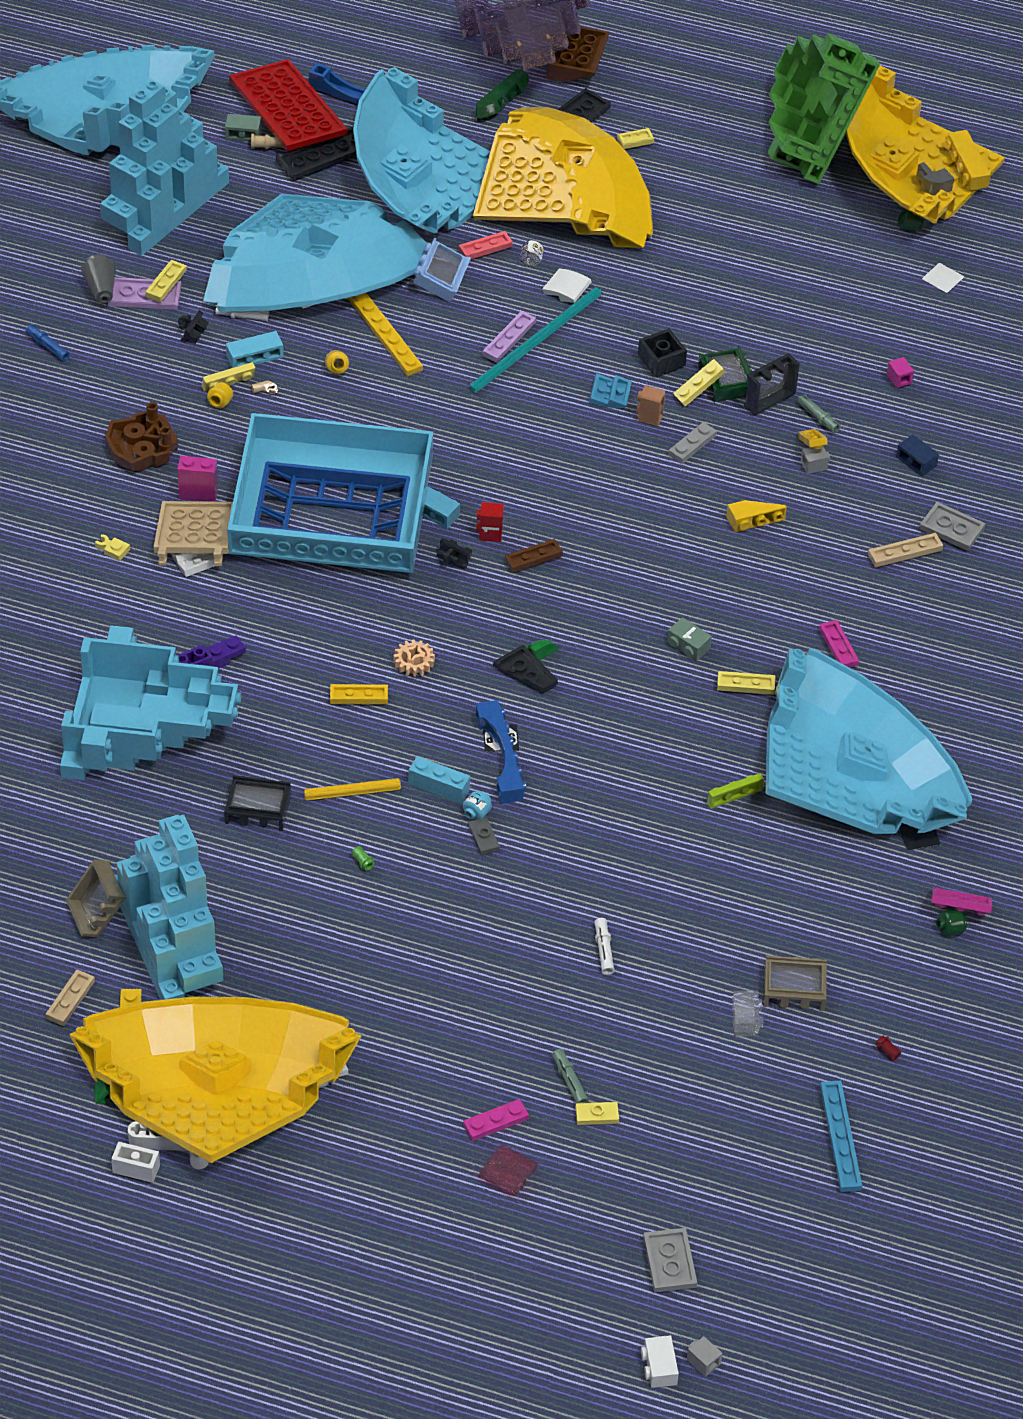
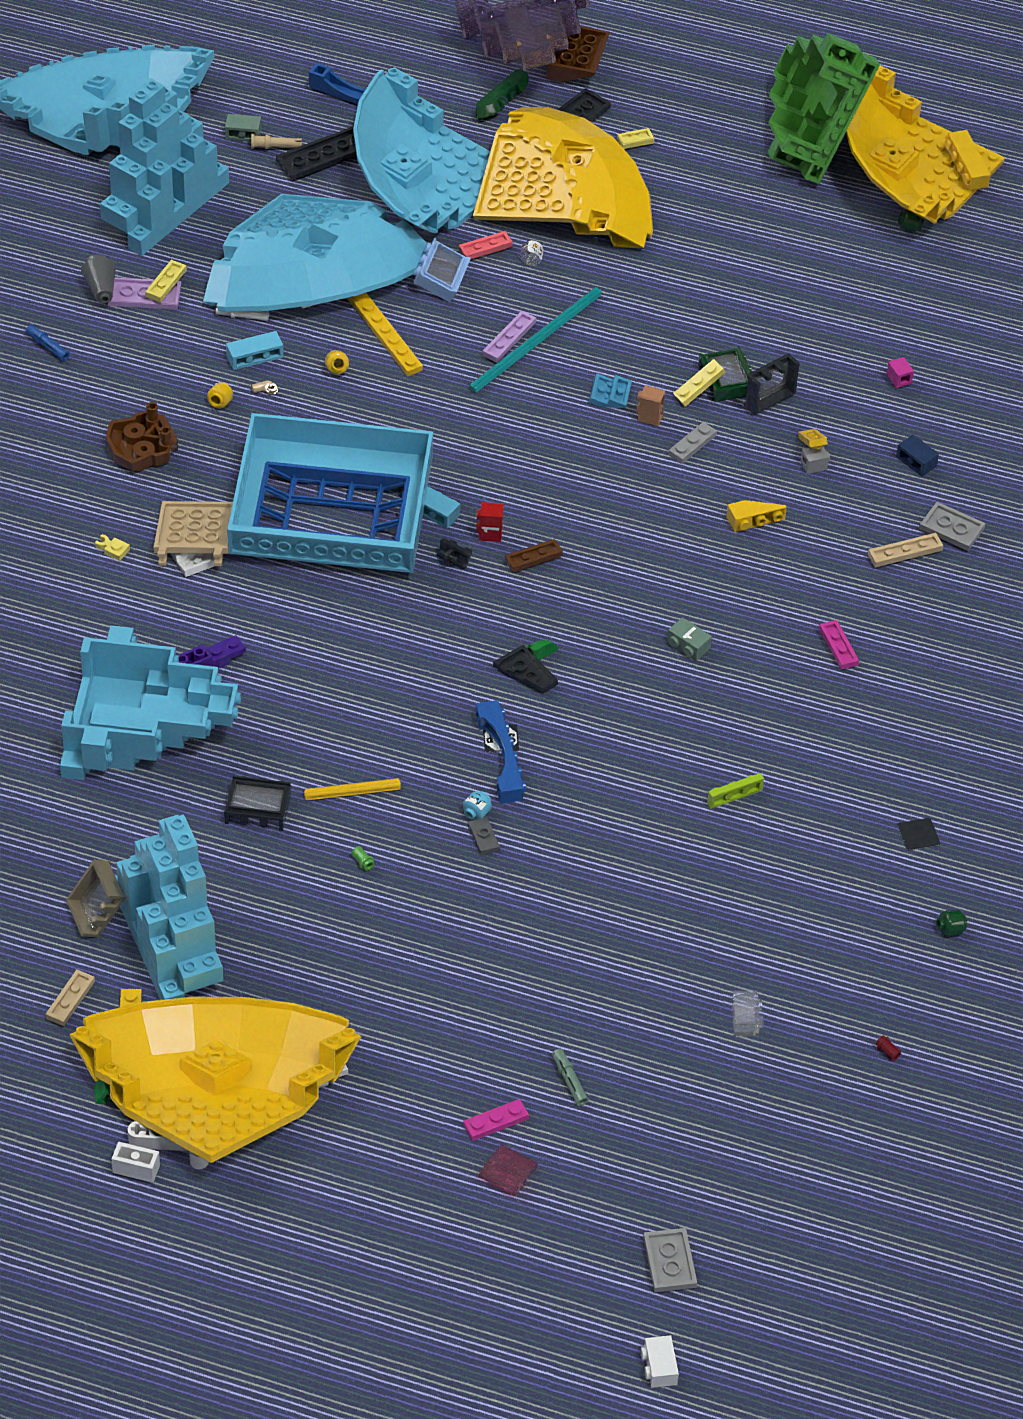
black hips [178,310,209,343] -> none
dark pink brick [178,456,218,502] -> none
light yellow plate [202,362,255,392] -> none
red plate [229,59,347,151] -> none
yellow plate [330,684,388,704] -> none
light nougat gear [394,640,435,677] -> none
medium azure brick [408,756,470,804] -> none
white slope [542,269,591,303] -> none
light yellow plate [575,1102,619,1125] -> none
white pin [594,918,615,975] -> none
black brick [638,328,687,377] -> none
light grey brick [687,1336,722,1377] -> none
light yellow plate [717,671,775,695] -> none
window [764,955,827,1011] -> none
medium azure panel [766,648,972,834] -> none
sand green pin [797,395,841,434] -> none
dark azure plate [820,1081,862,1192] -> none
dark grey brick [916,162,954,195] -> none
white sticker [922,263,964,293] -> none
dark pink plate [931,887,992,915] -> none

